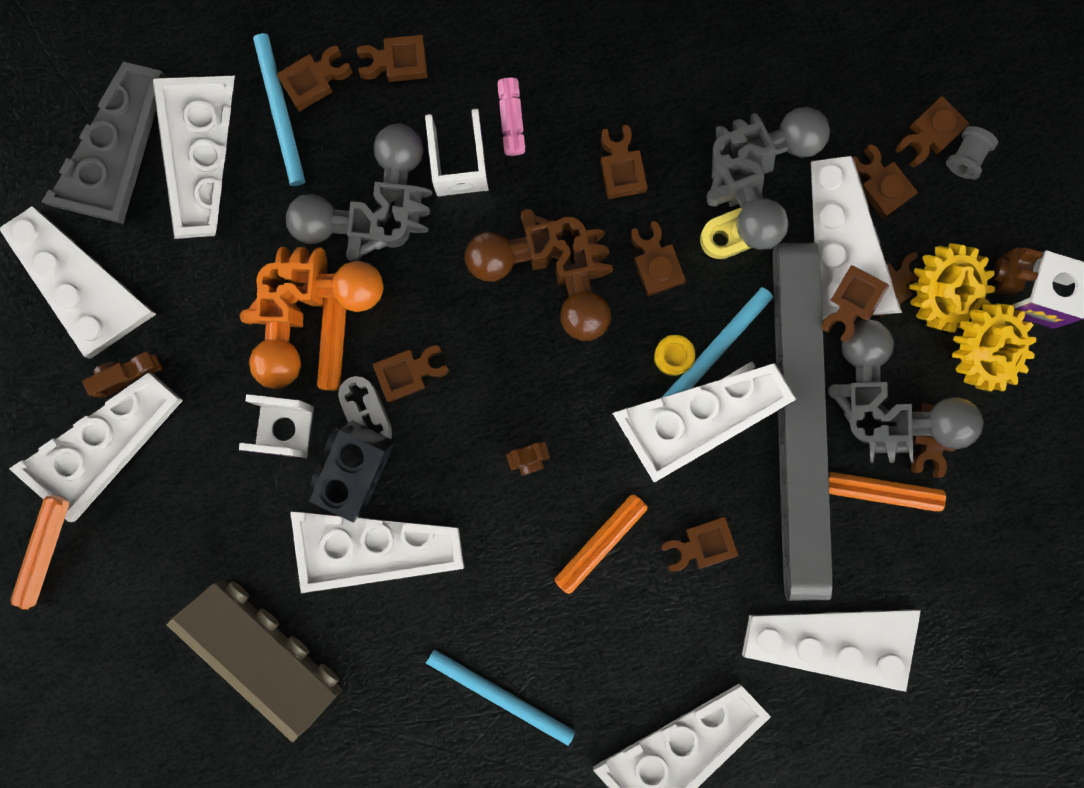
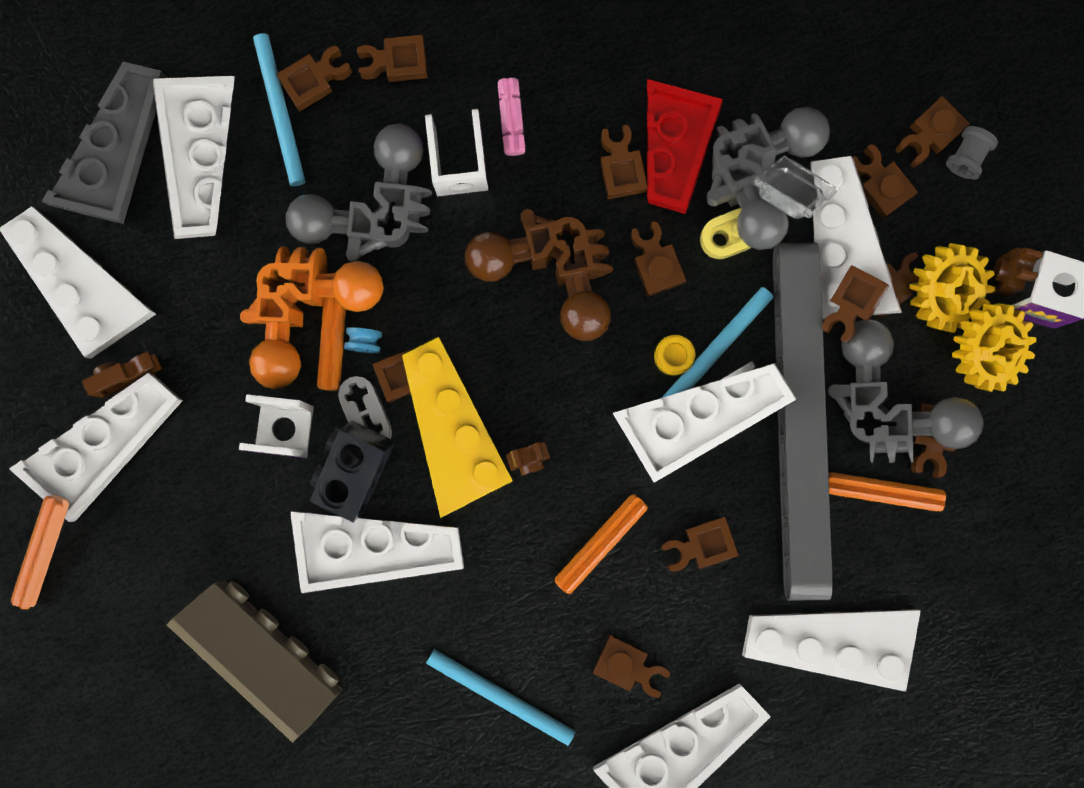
none -> dark azure bush [344,328,382,353]
none -> yellow wing [402,337,512,518]
none -> reddish brown plate [593,635,670,698]
none -> red wing [647,79,722,214]
none -> clear piece [753,156,839,219]

